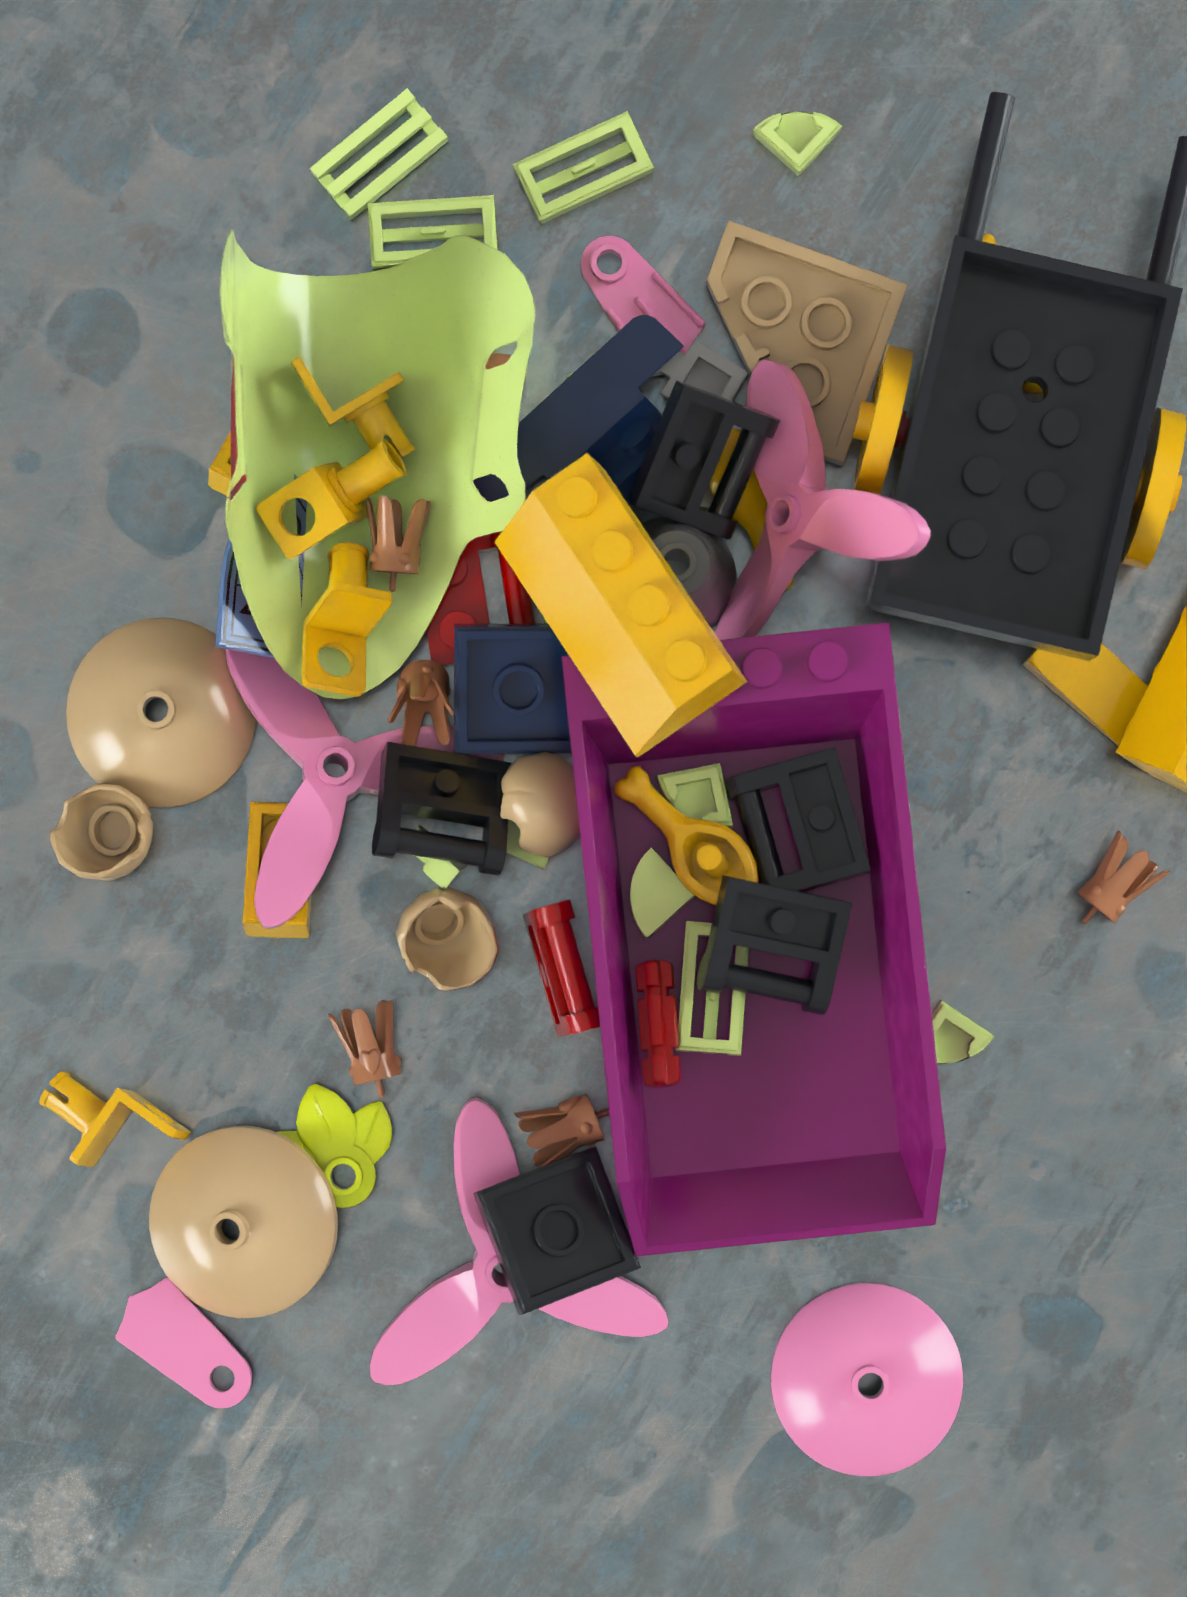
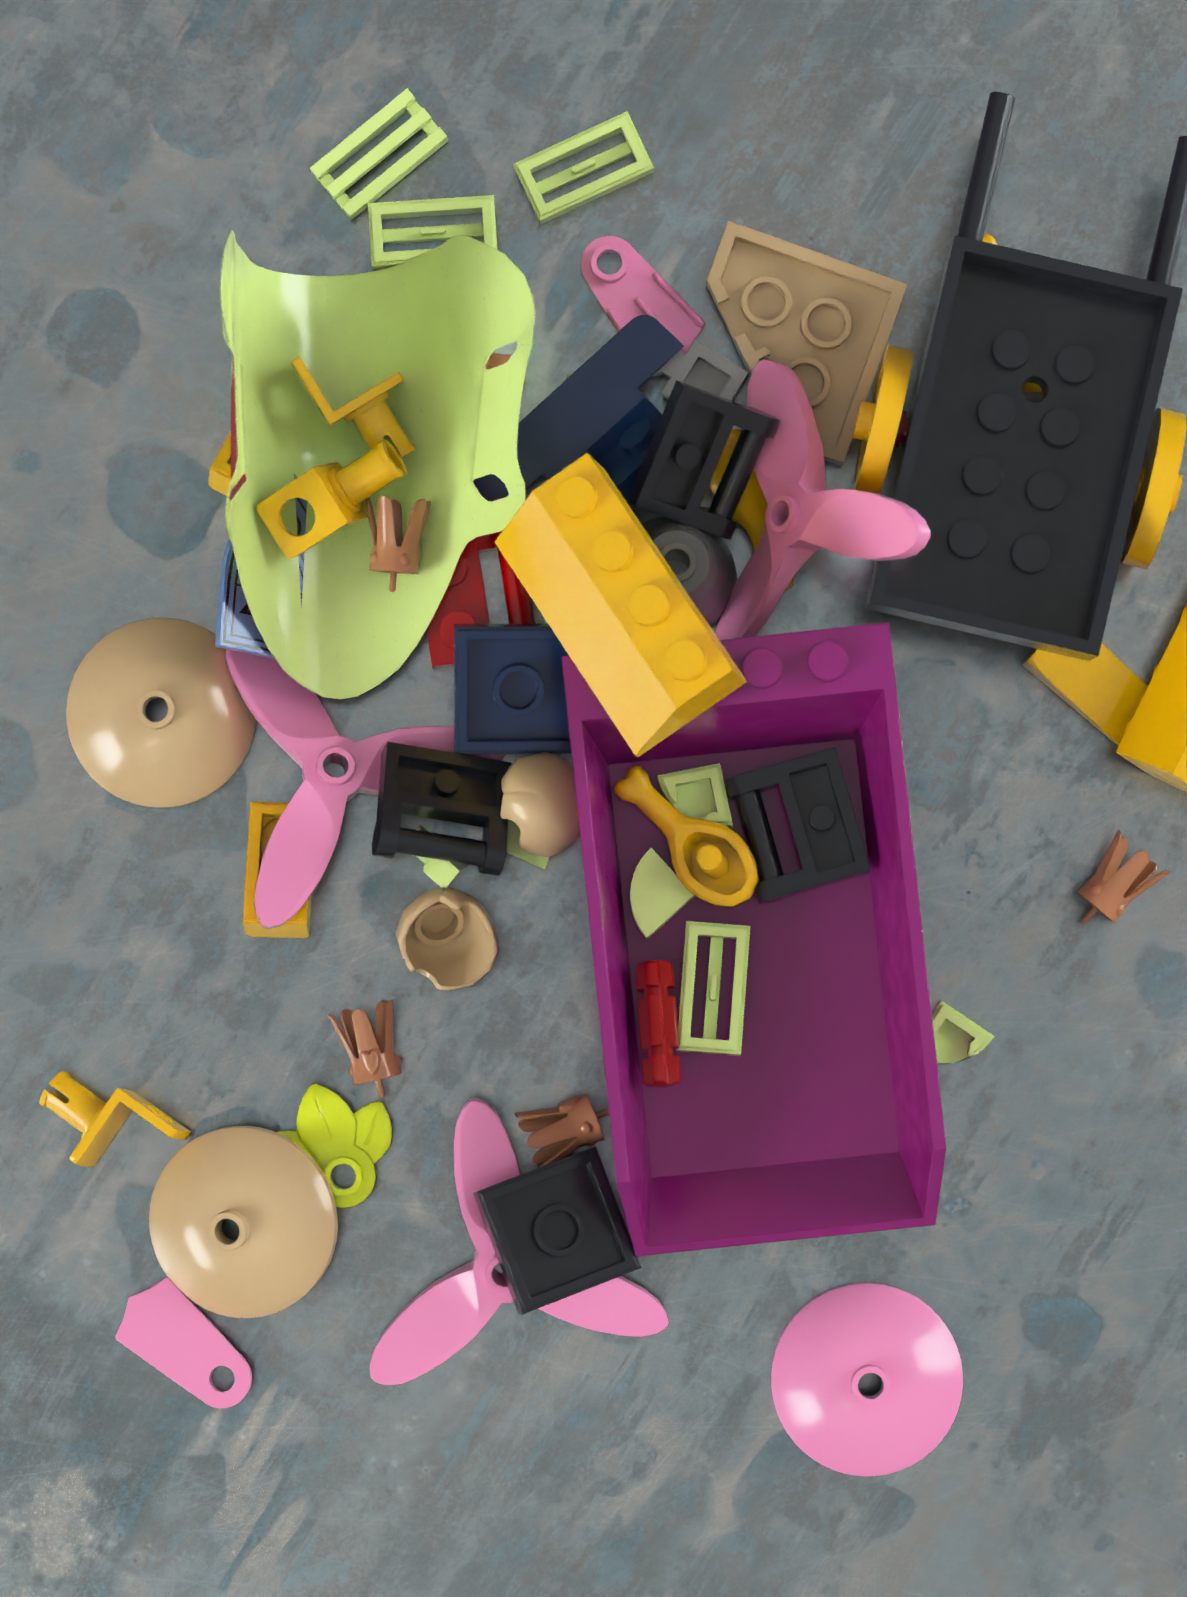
tan hair [50,784,153,881] -> none
yellow bracket [302,542,392,697] -> none
nougat piece [387,660,455,746] -> none
red plate [523,899,600,1037] -> none
black plate [697,875,852,1015] -> none
yellowish green tile [752,112,842,176] -> none

